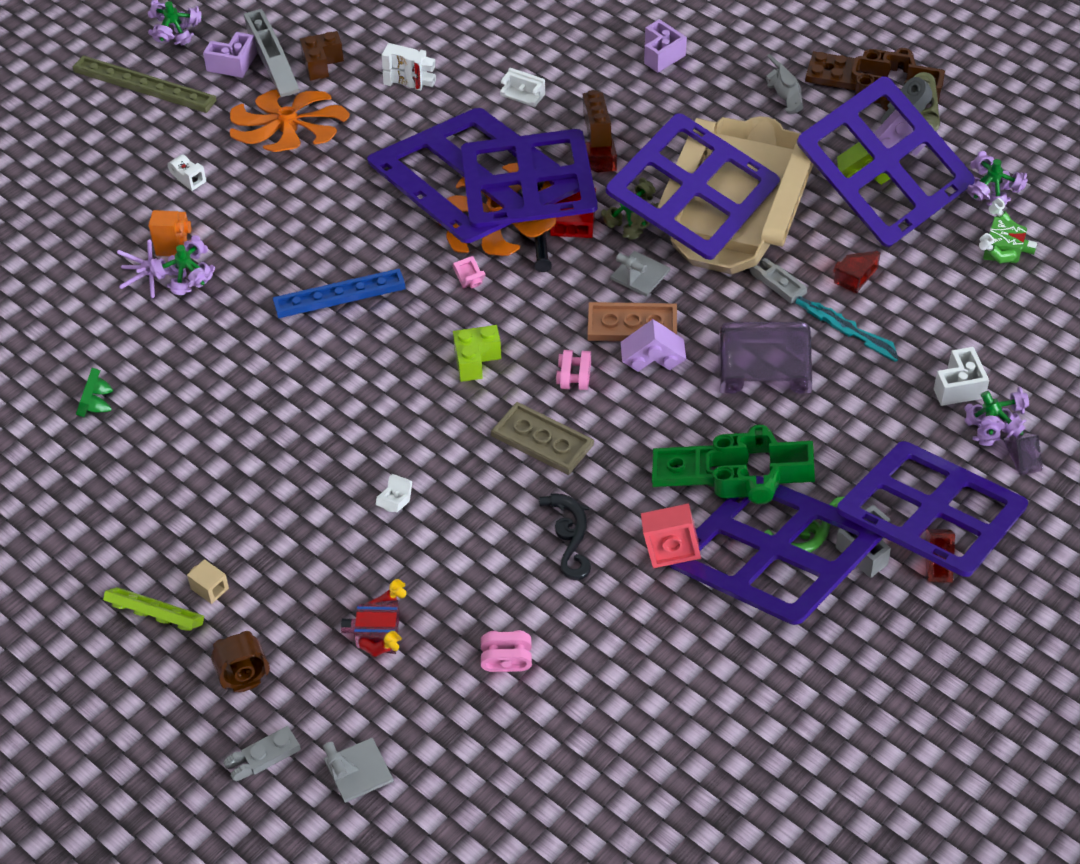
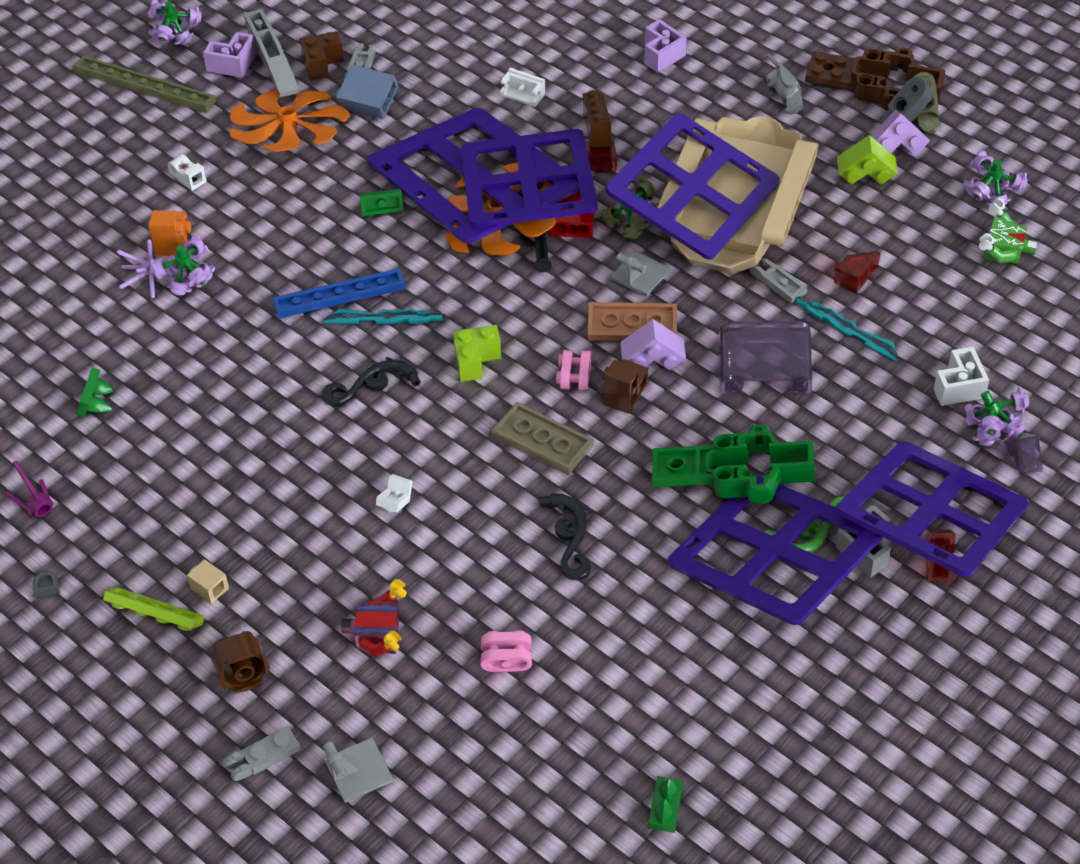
white hips [382,43,436,91] -> none
bright pink bracket [452,256,486,289] -> none
coral container [641,503,701,568] -> none
dark purple window [797,77,975,247] -> none
none -> magenta plant [6,461,54,517]
none -> dark grey tile [33,571,60,598]
none -> black plant [322,357,421,406]
none -> teal sword [323,308,443,324]
none -> sand blue brick [336,65,399,119]
none -> light grey hinge [347,43,376,71]
none -> green tile [359,189,404,217]
none -> reddish brown brick [602,359,648,414]
none -> green tile [648,776,684,833]

